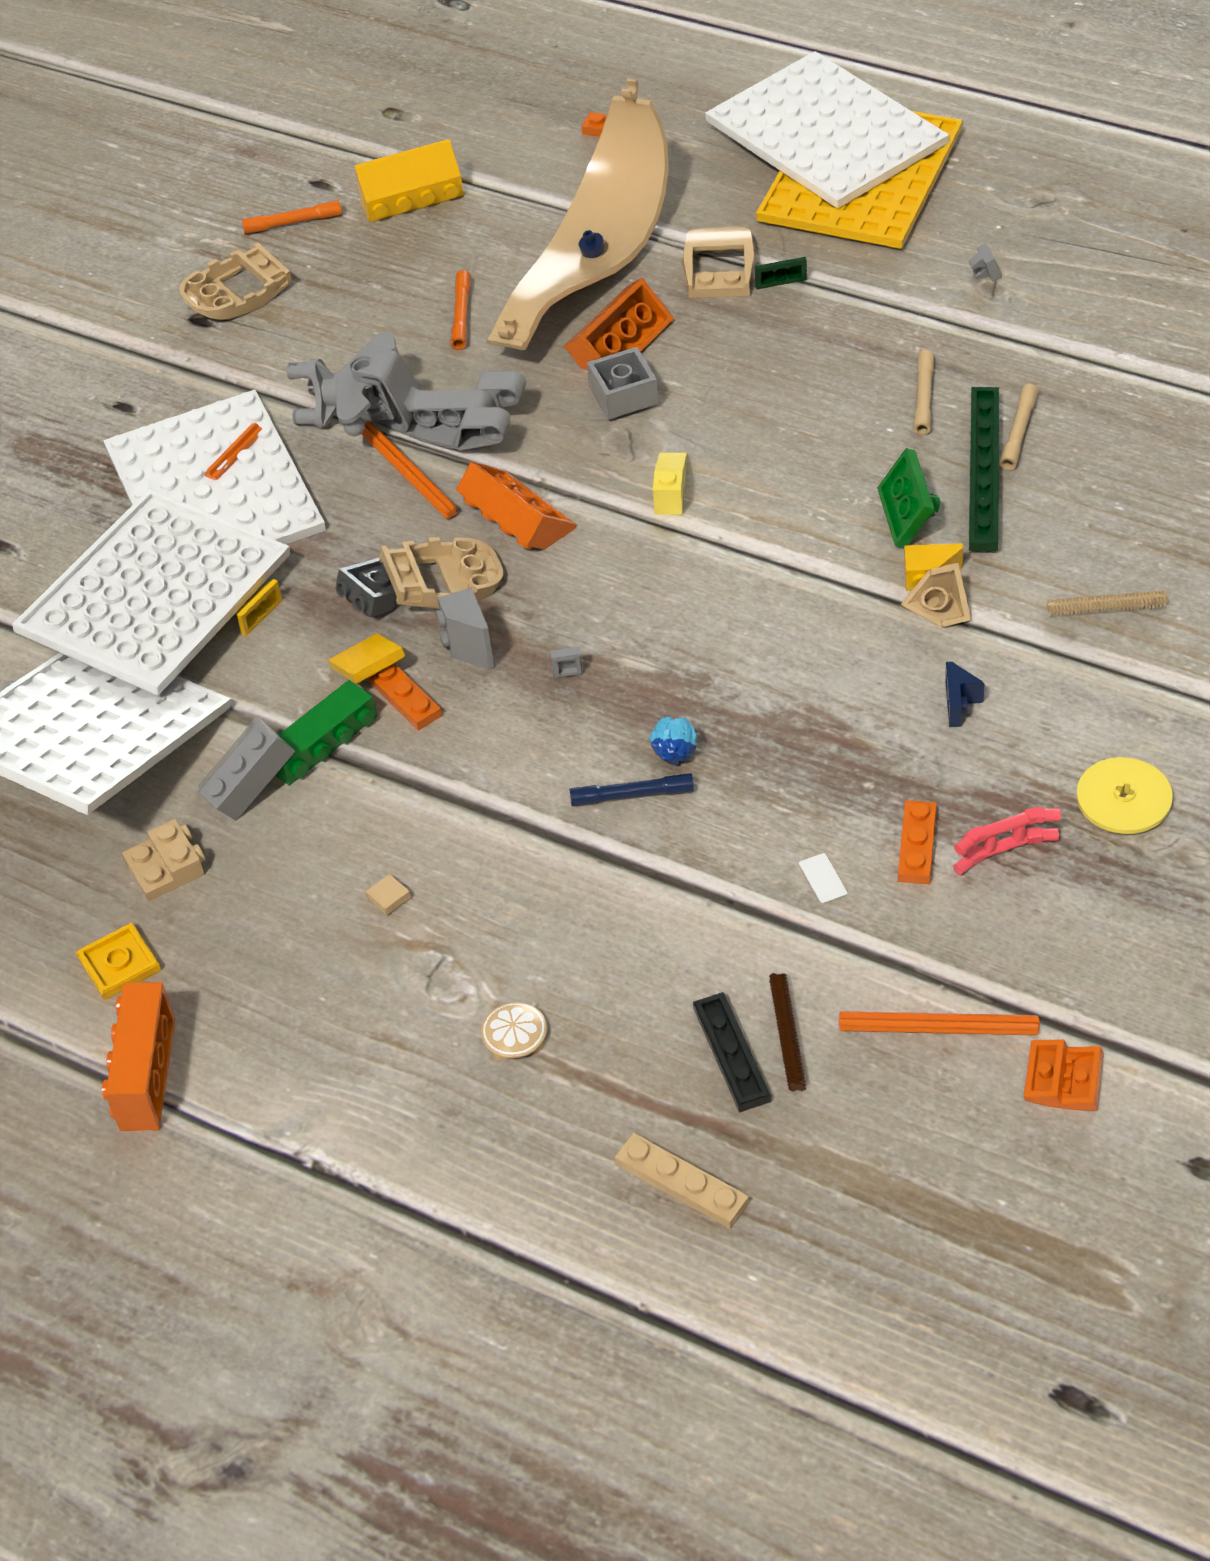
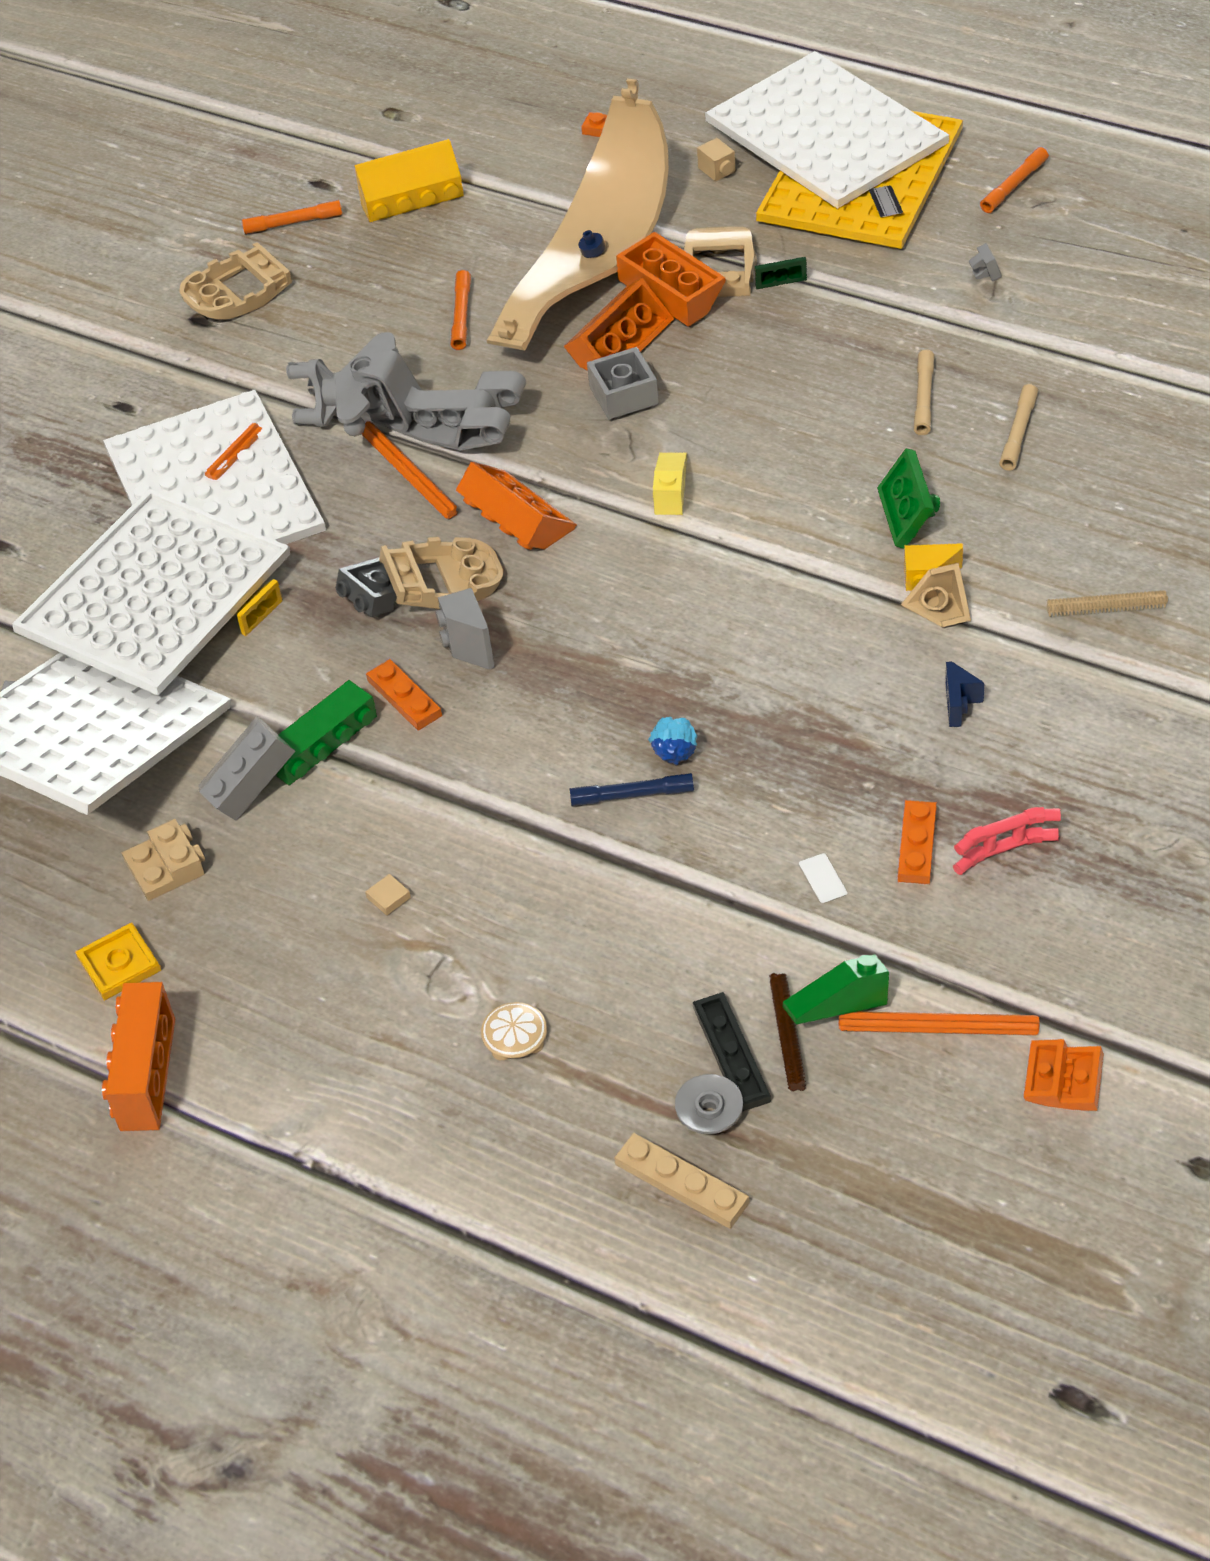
yellow tile [328,633,405,684] -> none
light grey tile [550,646,583,678] -> none
dark green plate [969,387,999,551] -> none
light yellow piece [1077,757,1173,834] -> none
none -> orange slope [616,232,726,327]
none -> light grey dish [675,1074,743,1134]
none -> tan brick [697,138,736,182]
none -> green slope [783,954,889,1025]
none -> sticker [869,185,903,217]
none -> orange piece [980,147,1049,213]

